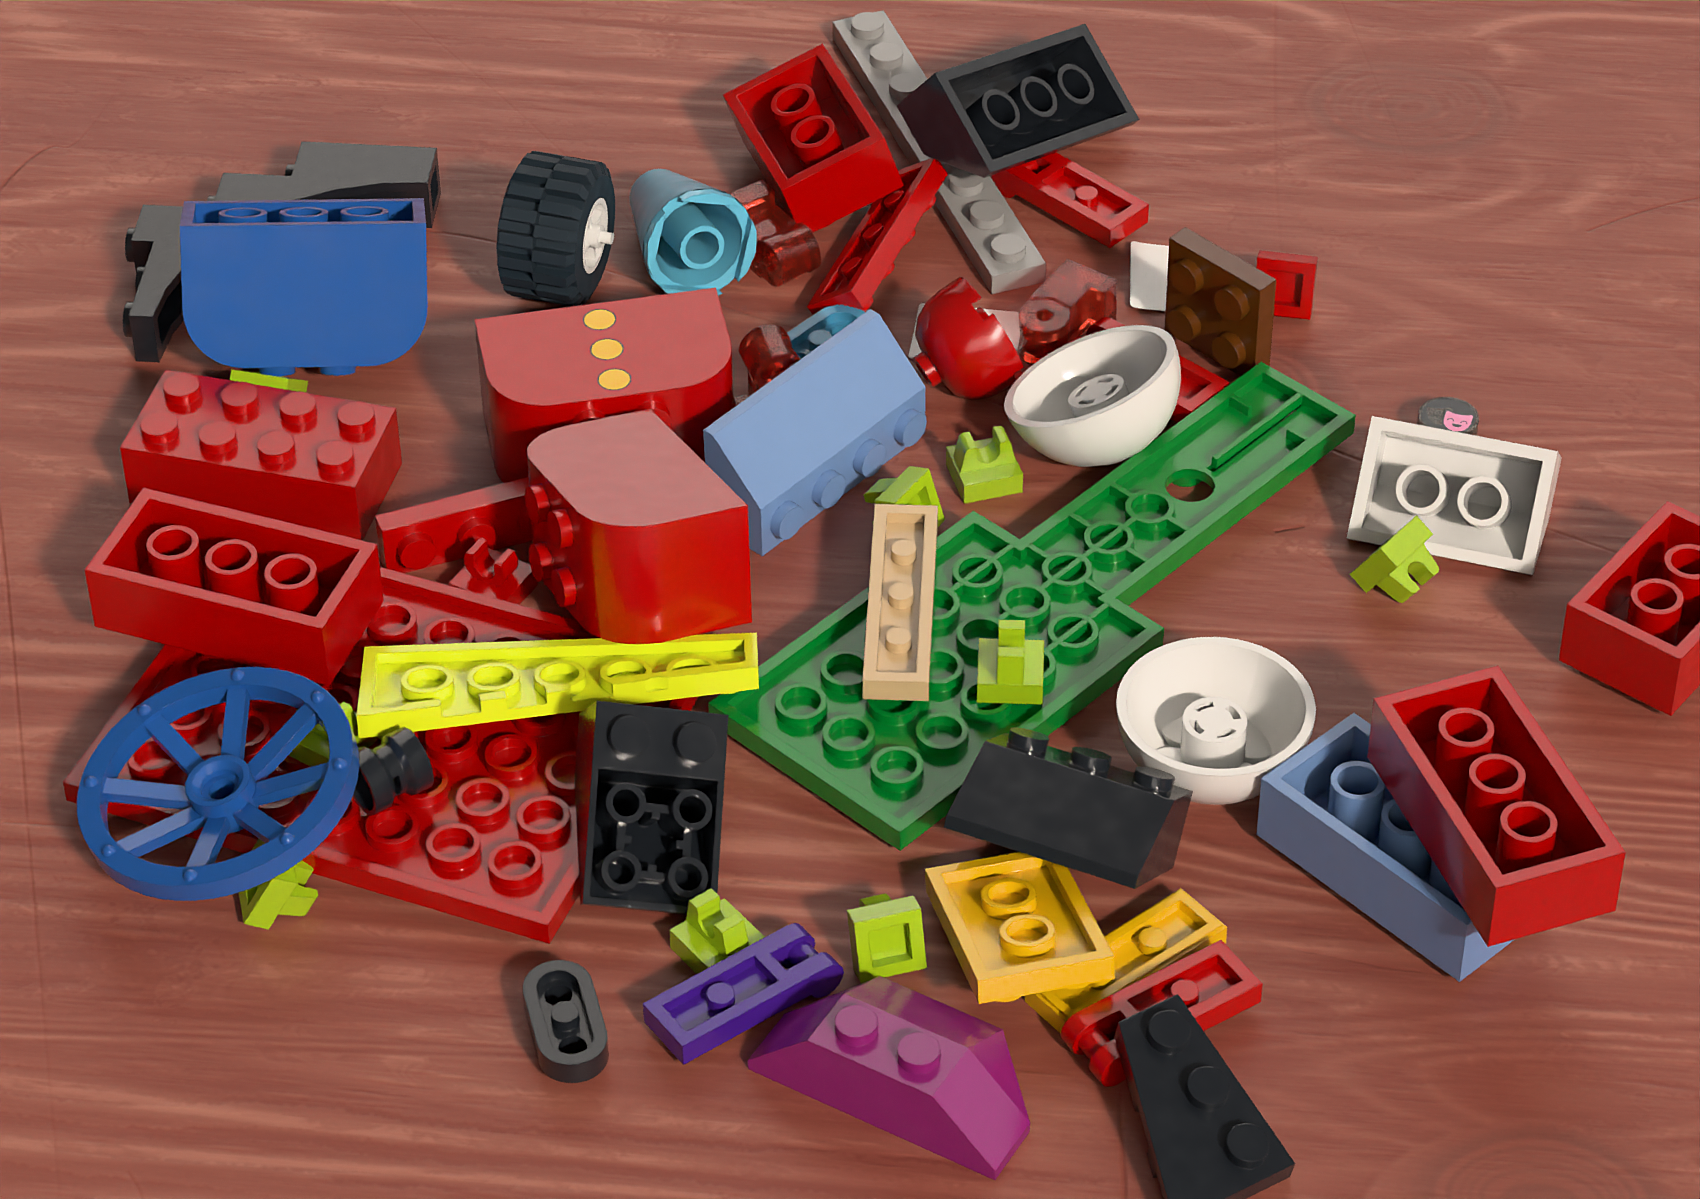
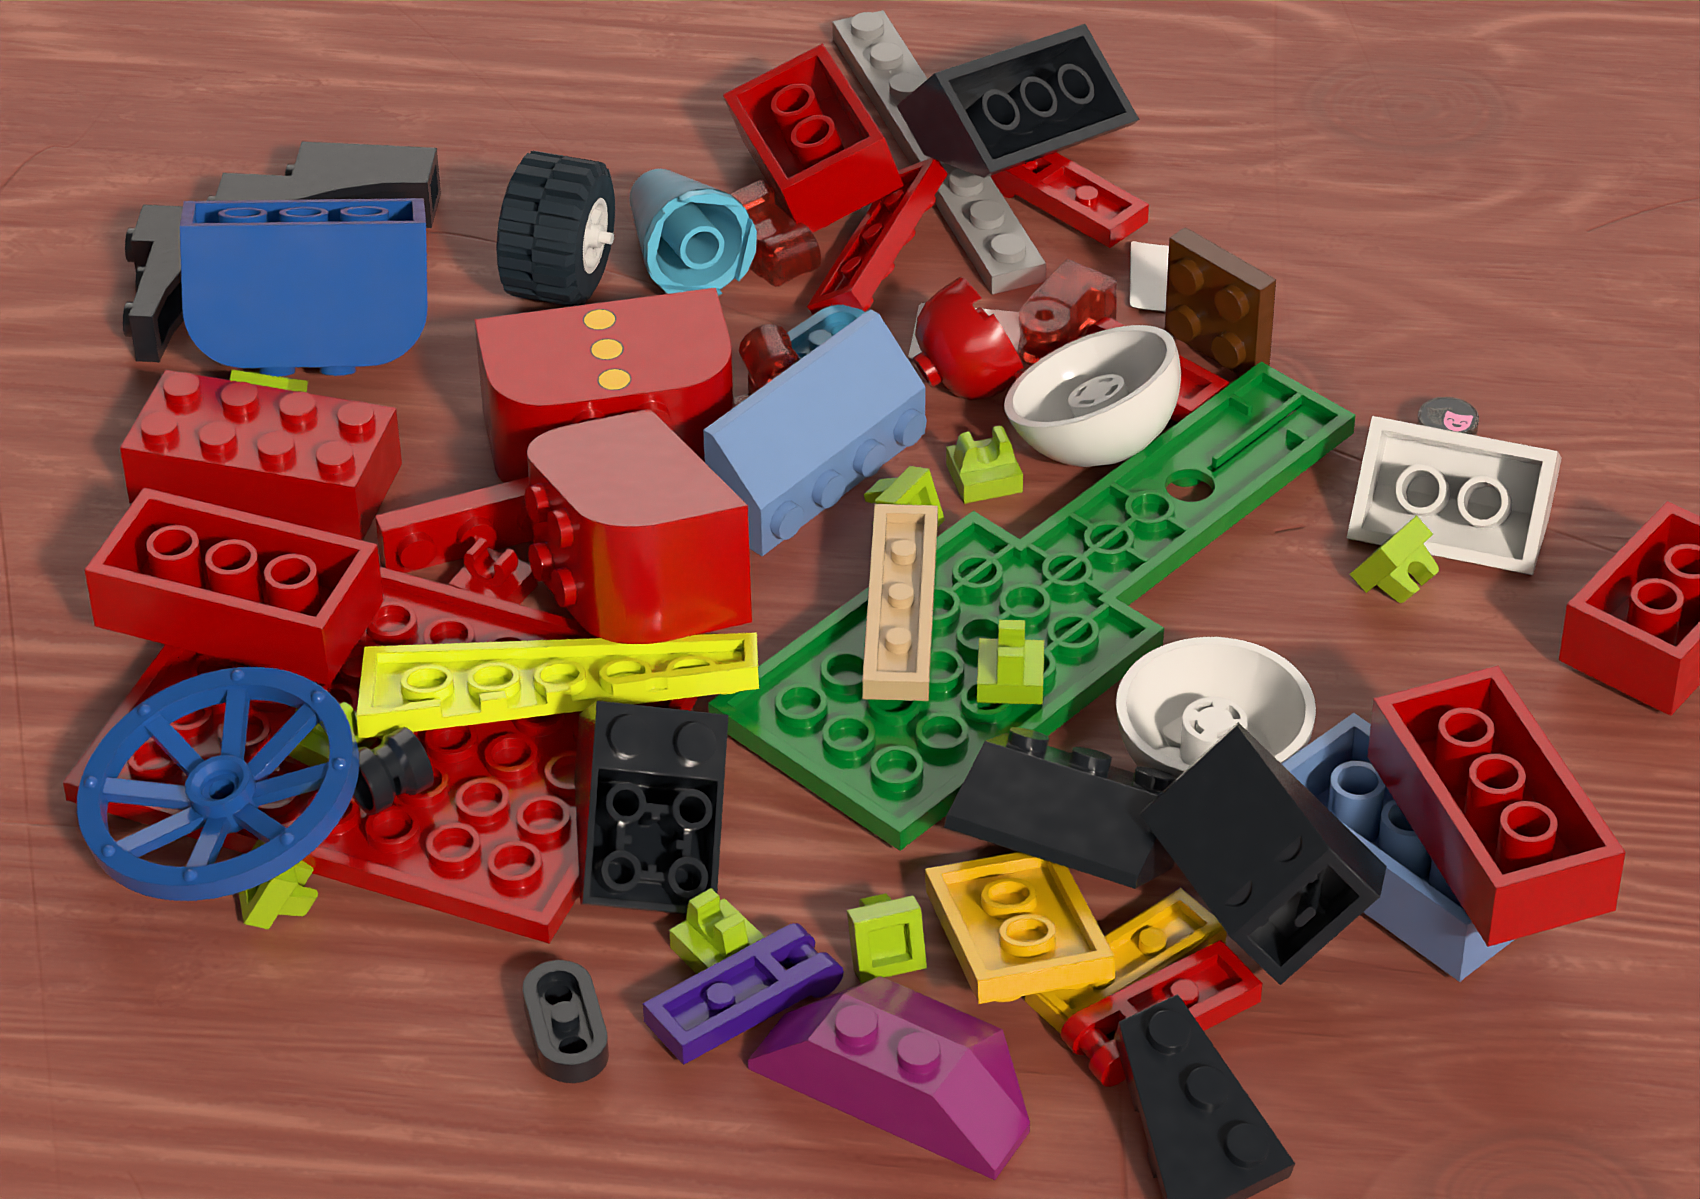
red tile [1256,250,1318,320] -> none
none -> black slope [1140,722,1387,985]

